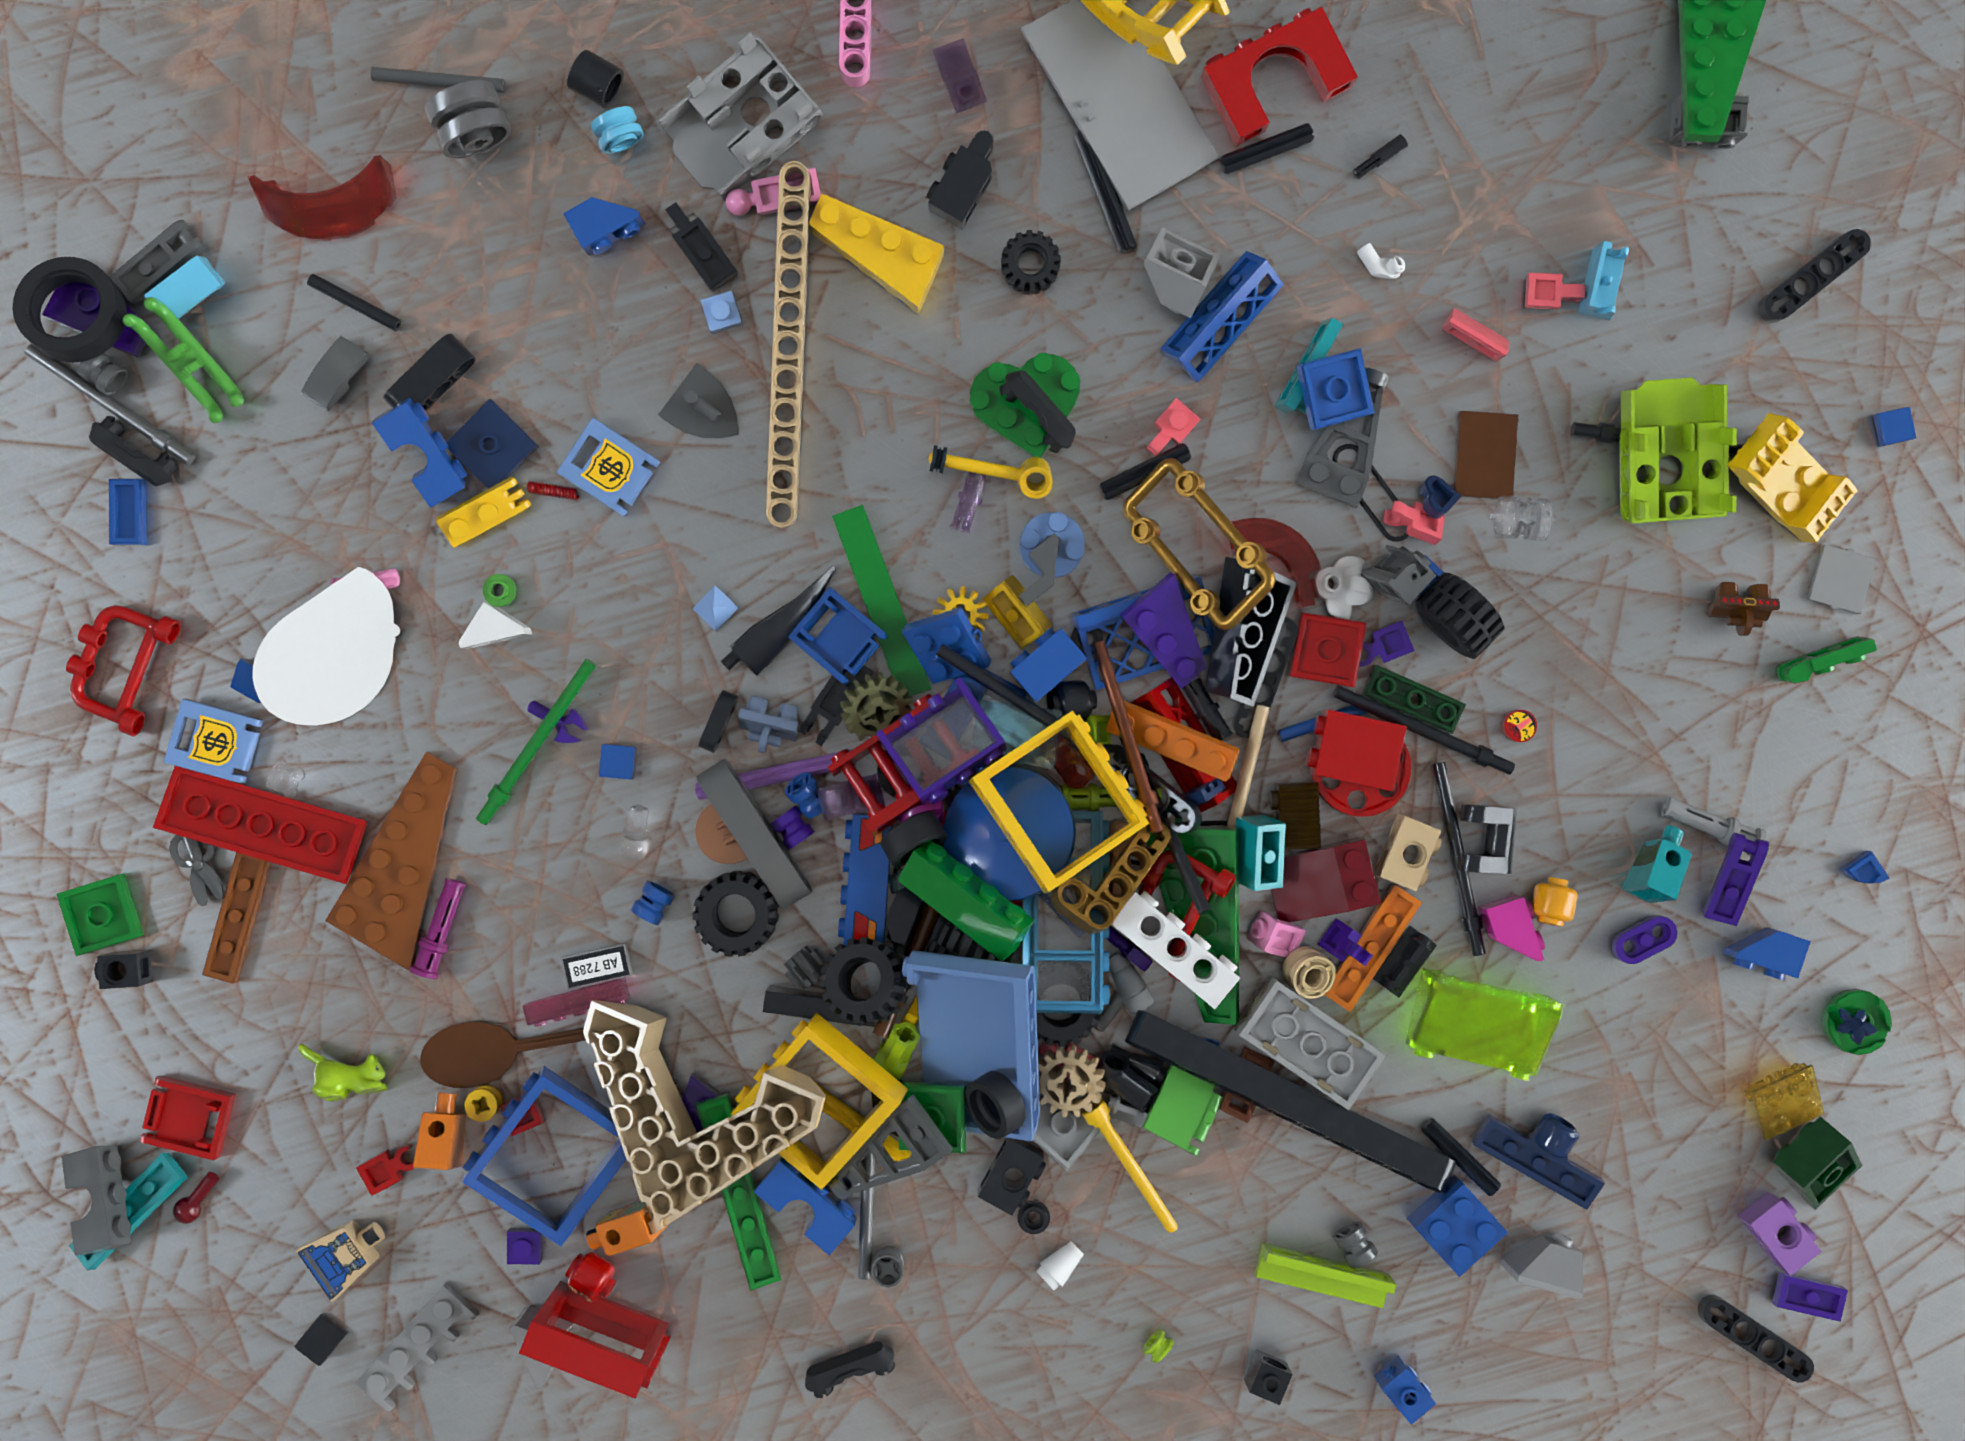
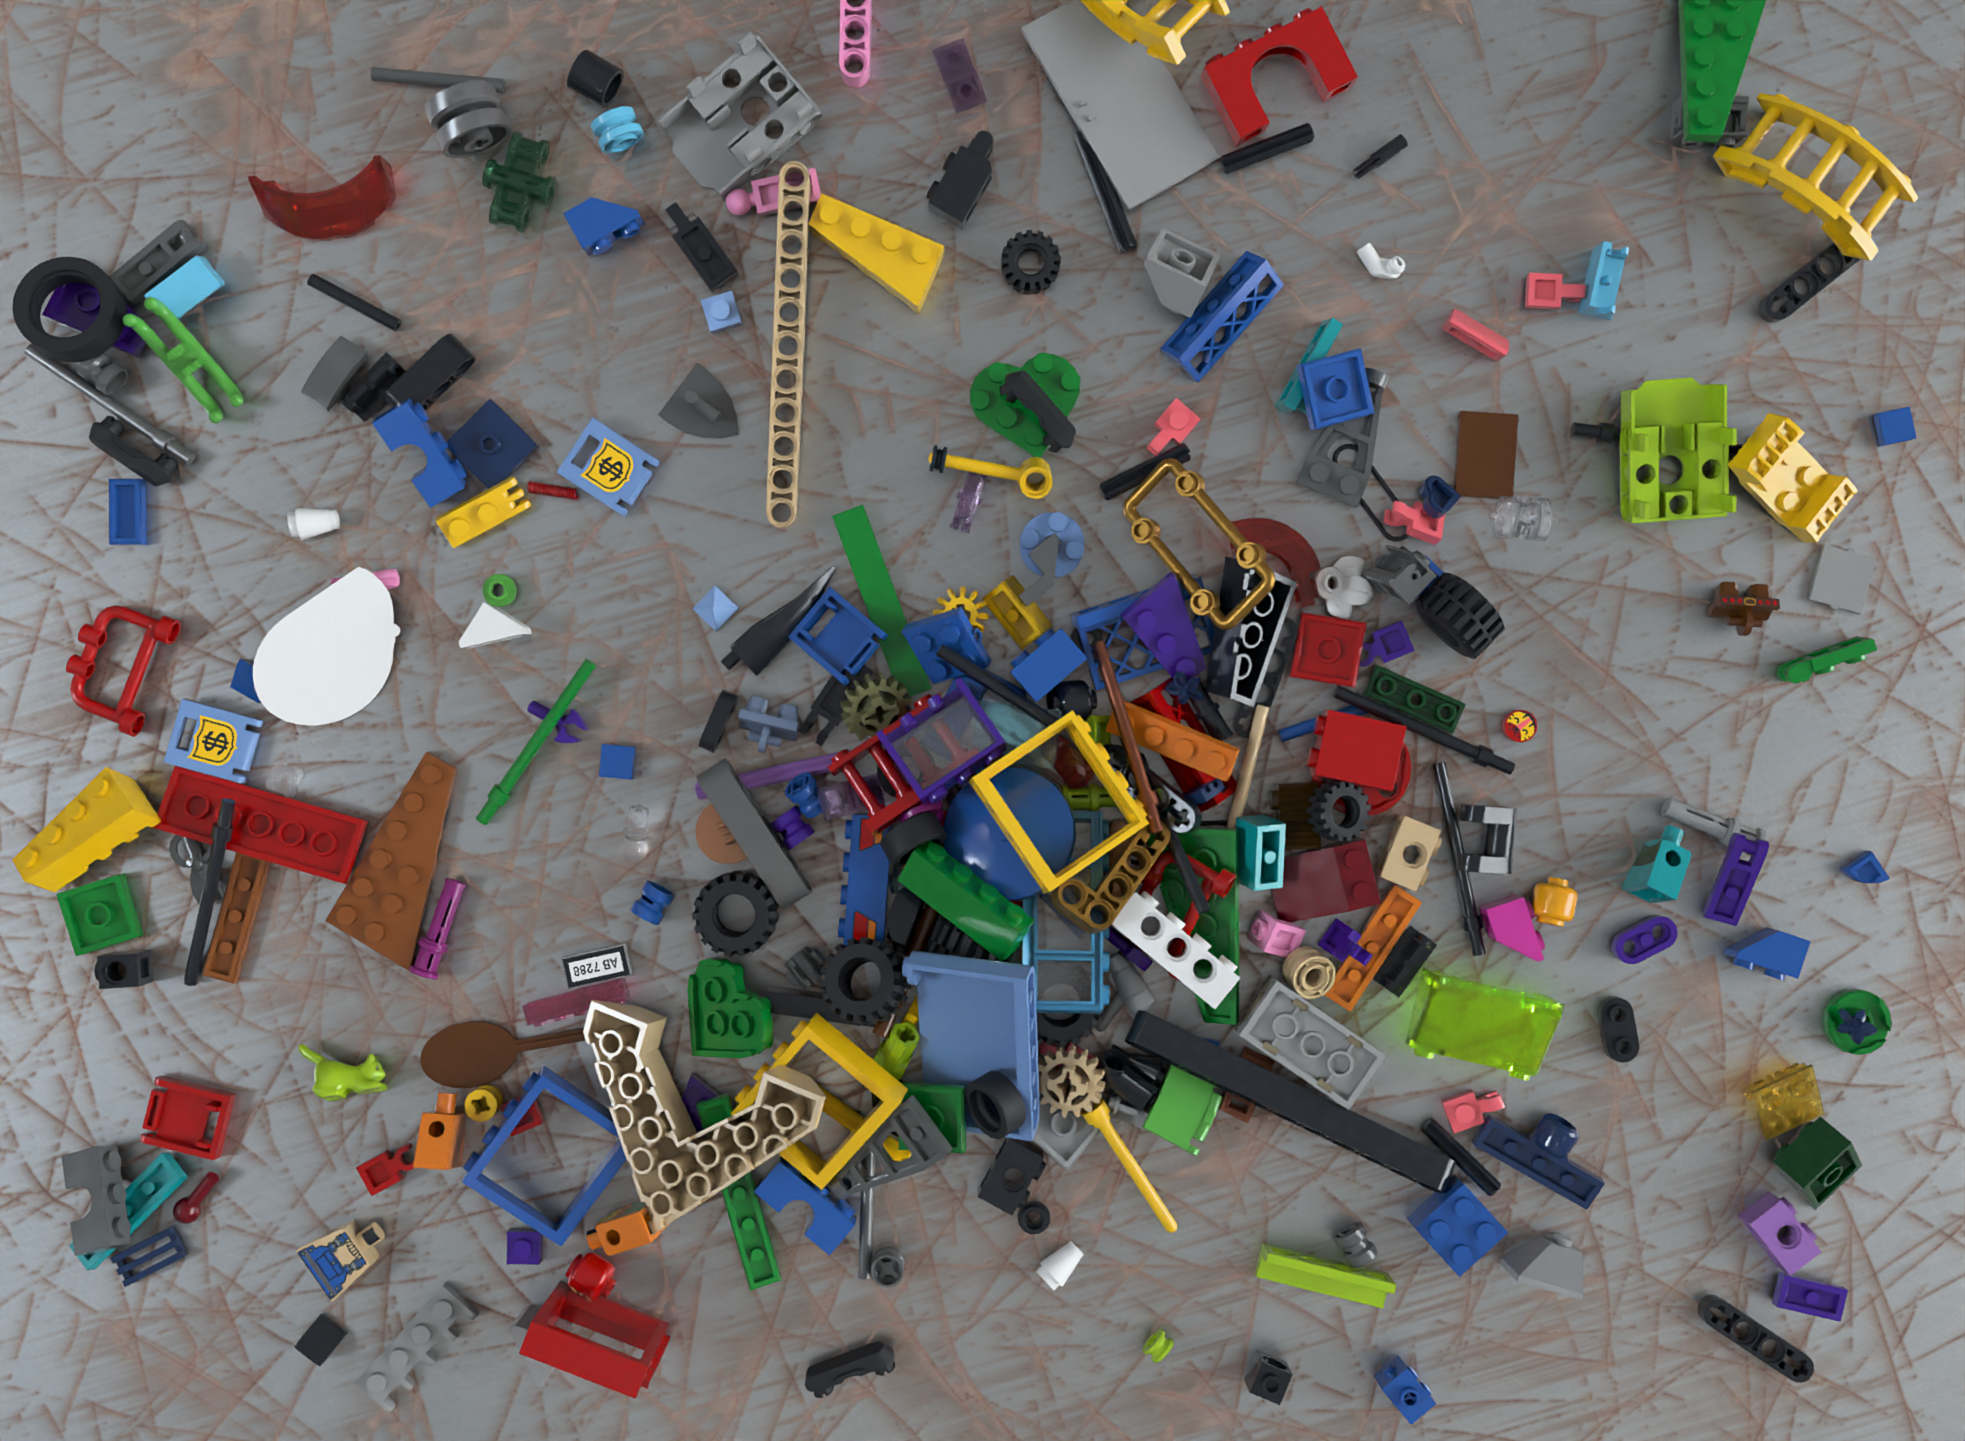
none -> yellow wedge [12,767,161,893]
none -> dark blue tile [110,1226,188,1287]
none -> black bar [183,798,236,986]
none -> white cone [287,508,340,540]
none -> black hinge [341,352,406,422]
none -> clear green axle [482,131,556,233]
none -> green plate [687,957,774,1059]
none -> dark blue plant [1165,671,1204,705]
none -> black tyre [1306,782,1371,841]
none -> coral plate [1440,1089,1505,1134]
none -> black plate [1597,996,1639,1063]
none -> yellow fence [1713,93,1918,261]

